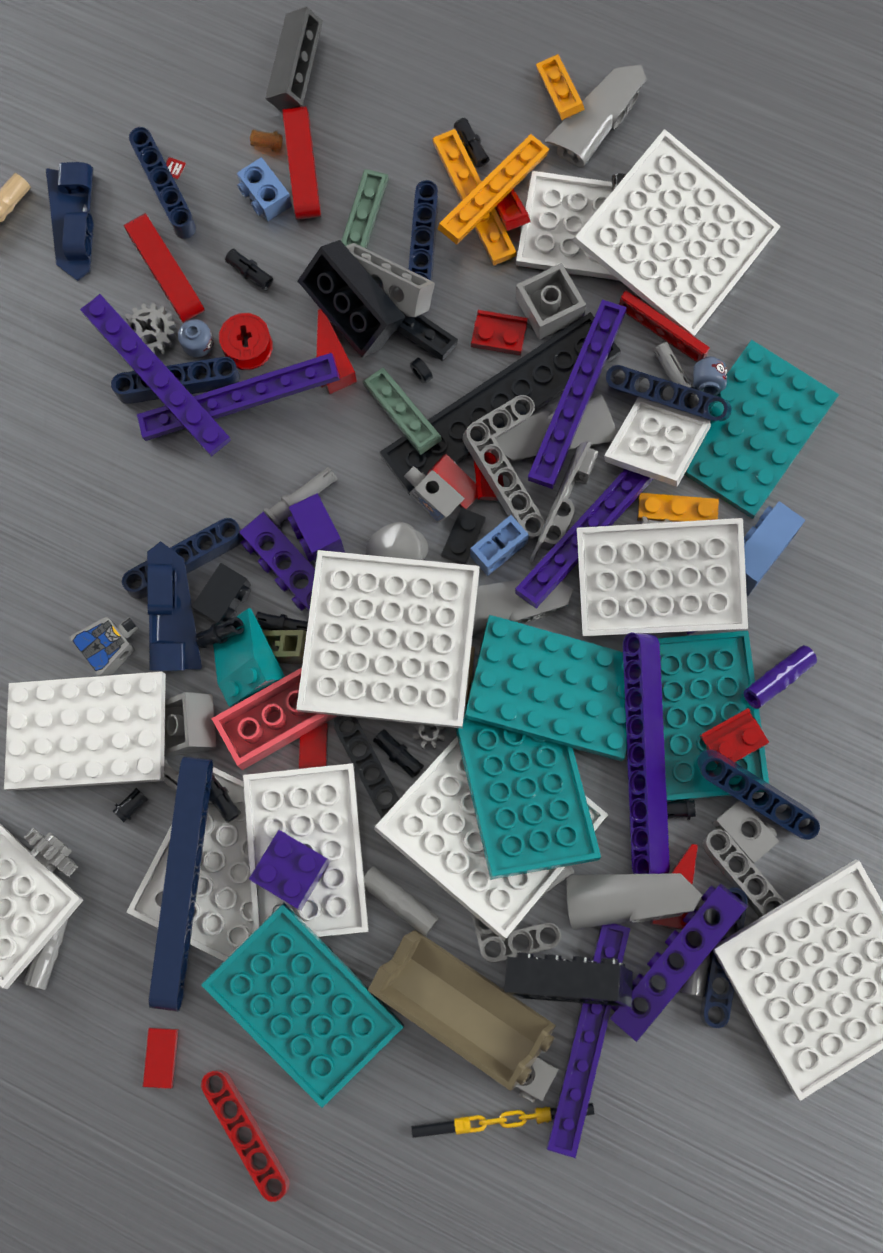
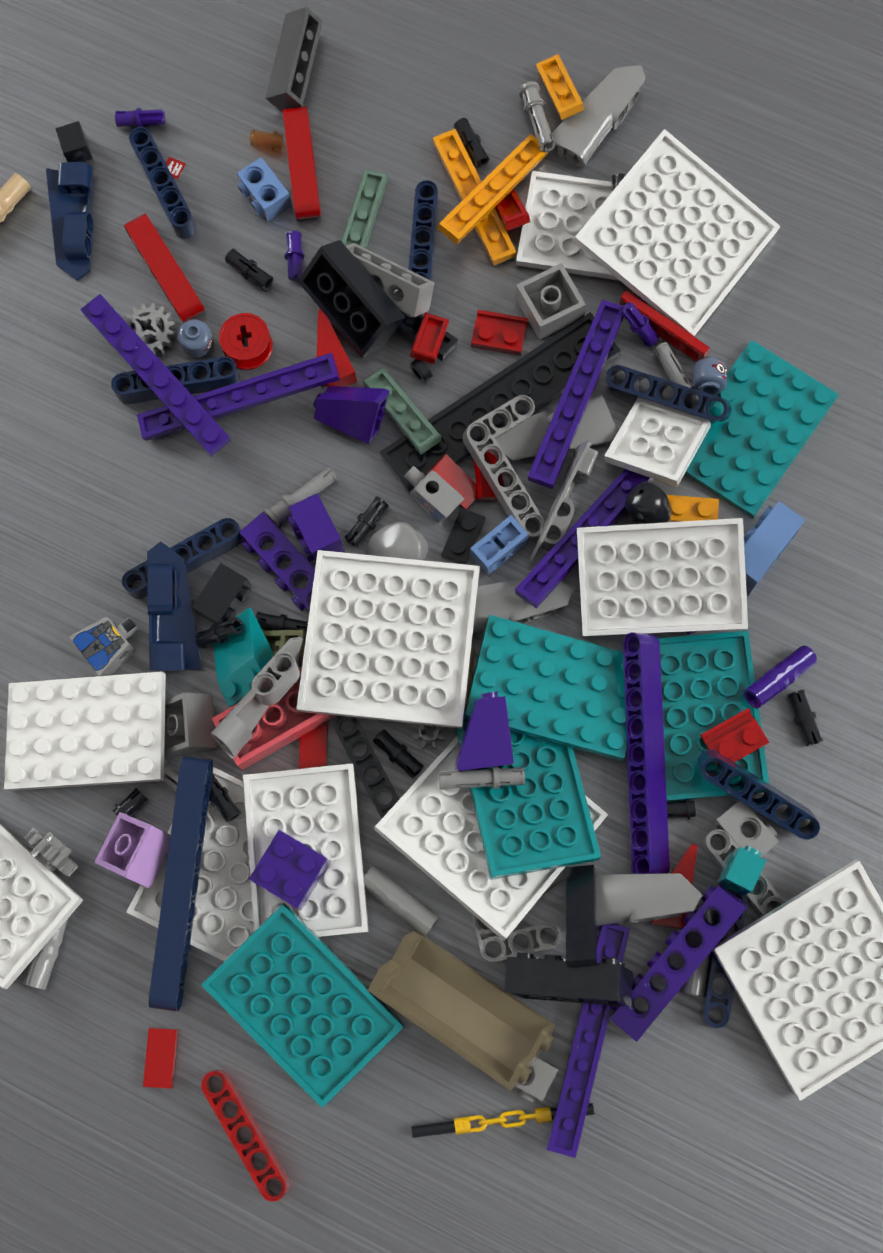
none -> black brick [55,121,93,163]
none -> lavender brick [94,812,171,889]
none -> dark purple axle [115,108,165,127]
none -> light grey panel [211,637,303,759]
none -> dark purple axle [284,230,304,282]
none -> dark purple slope [313,386,390,444]
none -> black pin [344,496,389,547]
none -> red tile [410,312,449,364]
none -> light grey pin [439,766,525,790]
none -> dark purple slope [455,692,514,771]
none -> light grey pin [518,82,556,152]
none -> black tile [566,864,597,967]
none -> dark purple axle [621,302,659,346]
none -> black helmet [625,481,672,524]
none -> teal brick [717,846,767,896]
none -> black pin [787,689,823,747]

